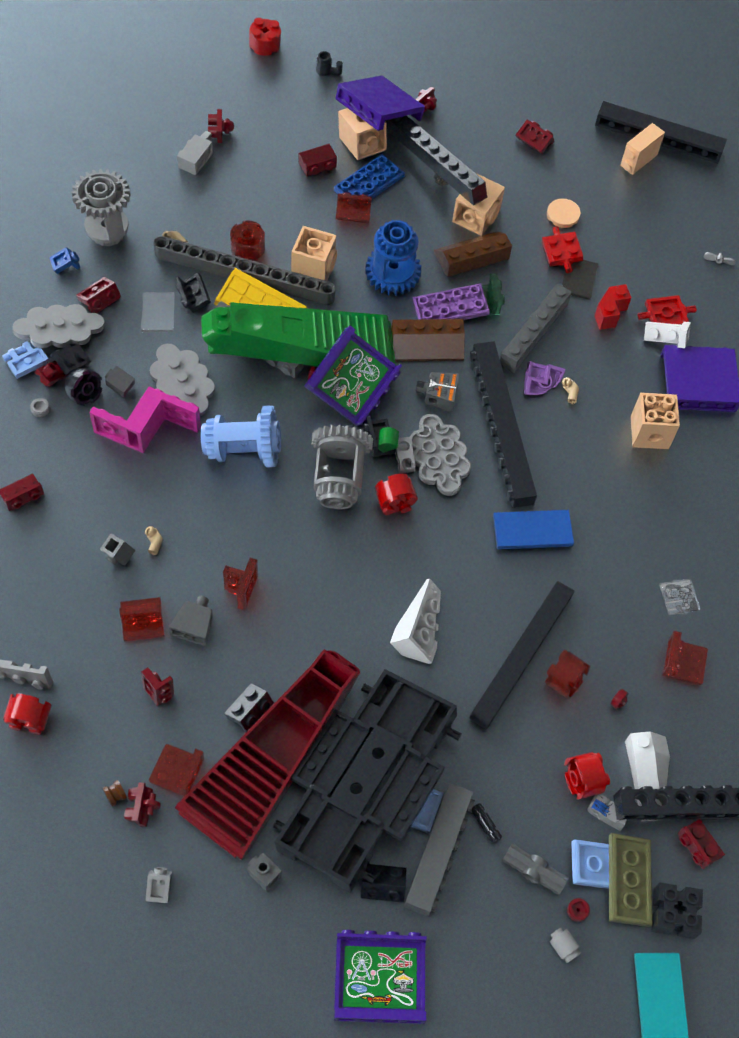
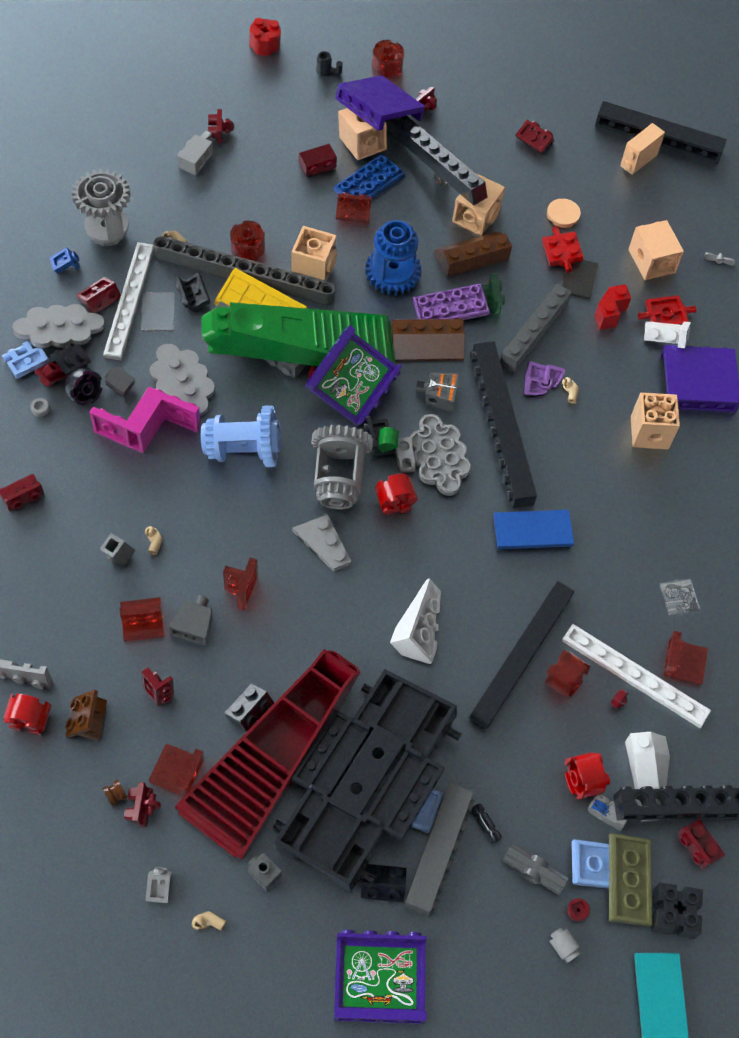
none -> reddish brown bracket [65,689,107,741]
none -> white tile [103,242,154,361]
none -> tan arm [192,911,226,931]
none -> light grey wing [292,515,351,572]
none -> clear red brick [372,40,404,78]
none -> white tile [562,624,711,728]
none -> light nougat brick [628,220,684,280]

